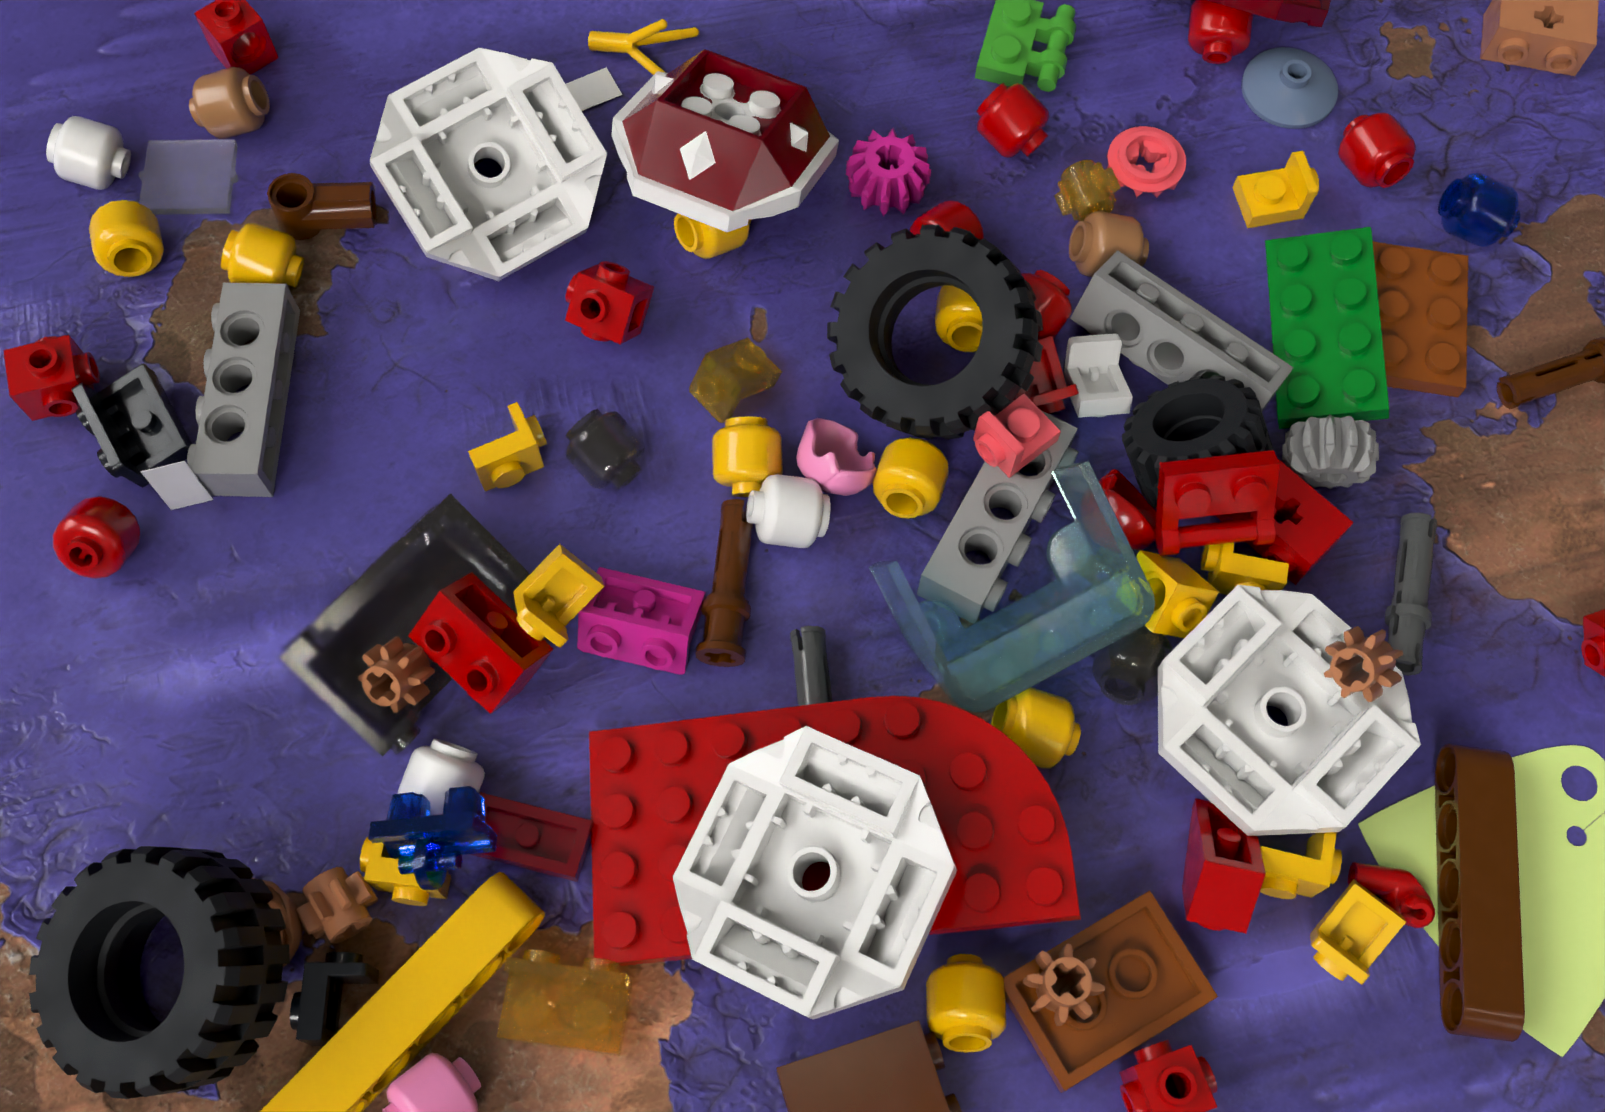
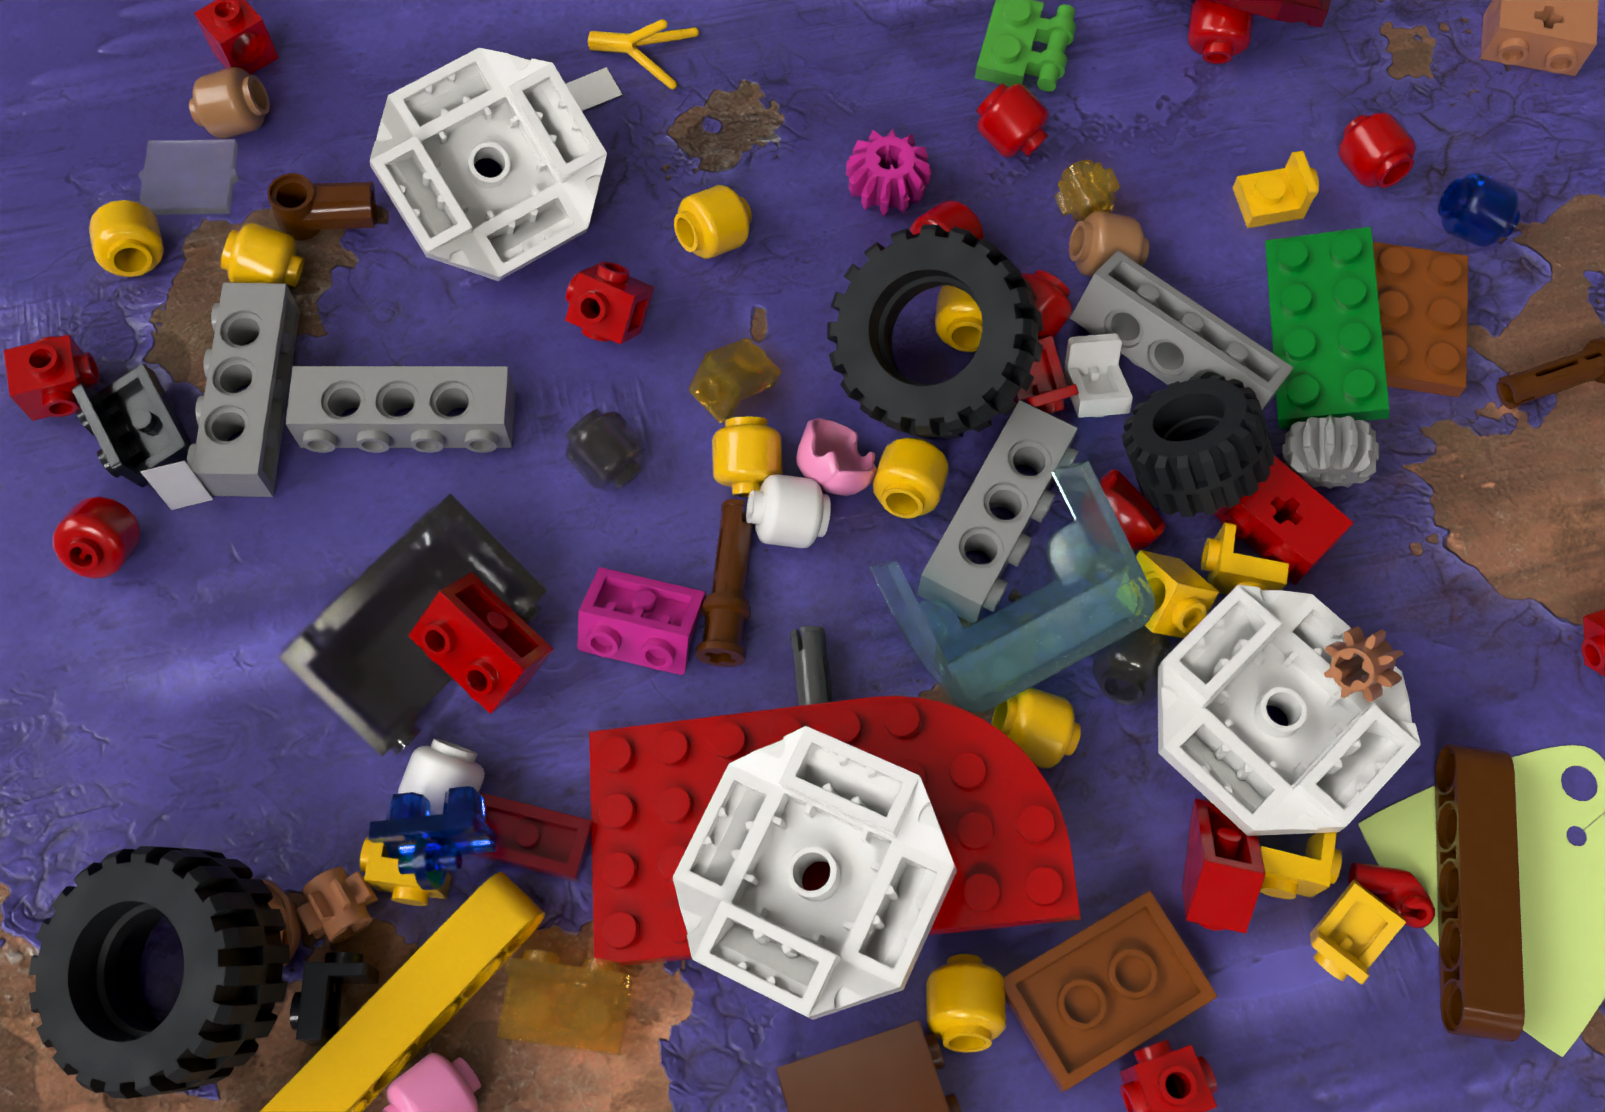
white head [46,116,131,190] -> none
nougat gear [358,636,435,713] -> none
yellow bracket [468,402,547,492] -> none
yellow bracket [513,544,604,648] -> none
dark red piece [611,49,839,232] -> none
coral bracket [973,394,1061,478] -> none
nougat gear [1023,944,1105,1026] -> none
coral gear [1106,126,1186,198] -> none
red plate [1155,450,1280,556] -> none
sand blue dish [1241,47,1338,129] -> none
dark grey pin [1384,513,1438,676] -> none
none -> light grey brick [286,366,516,453]

